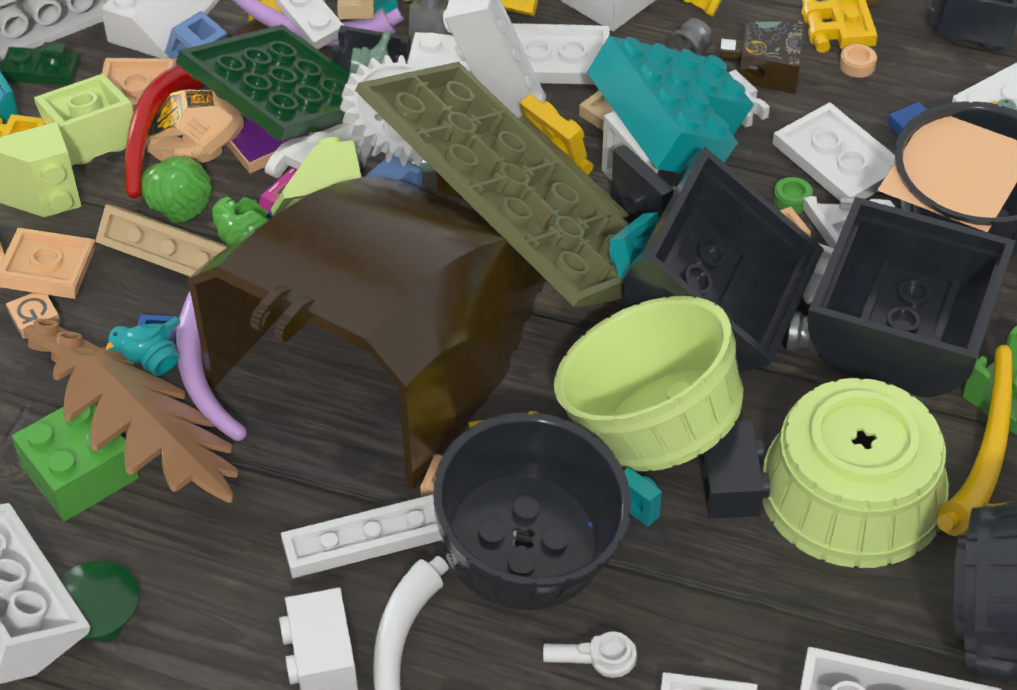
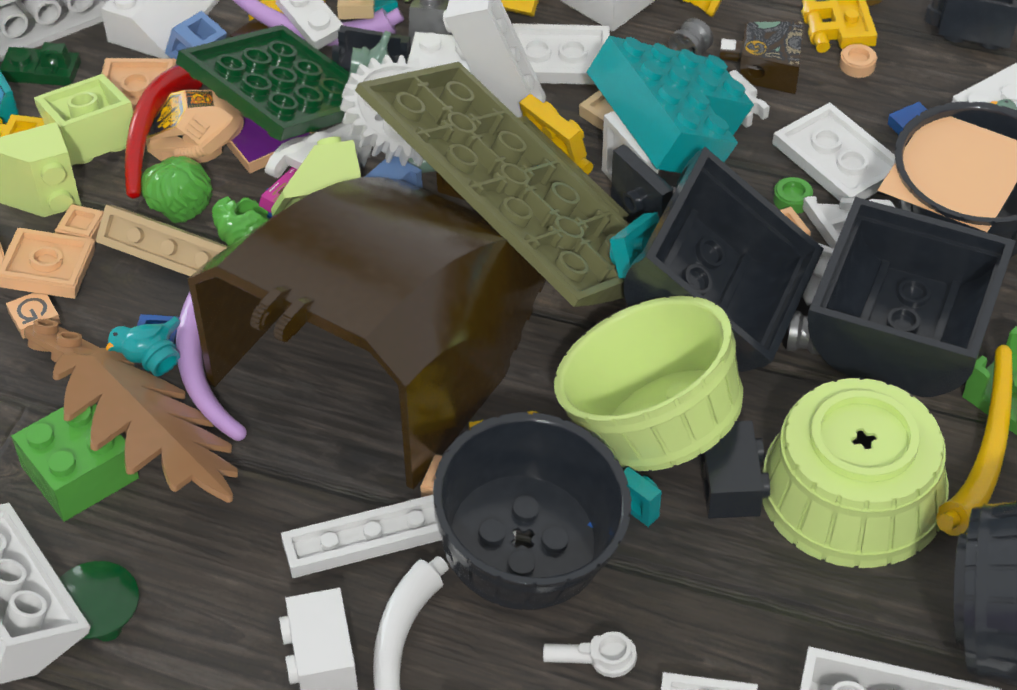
none -> light nougat tile [55,204,104,243]

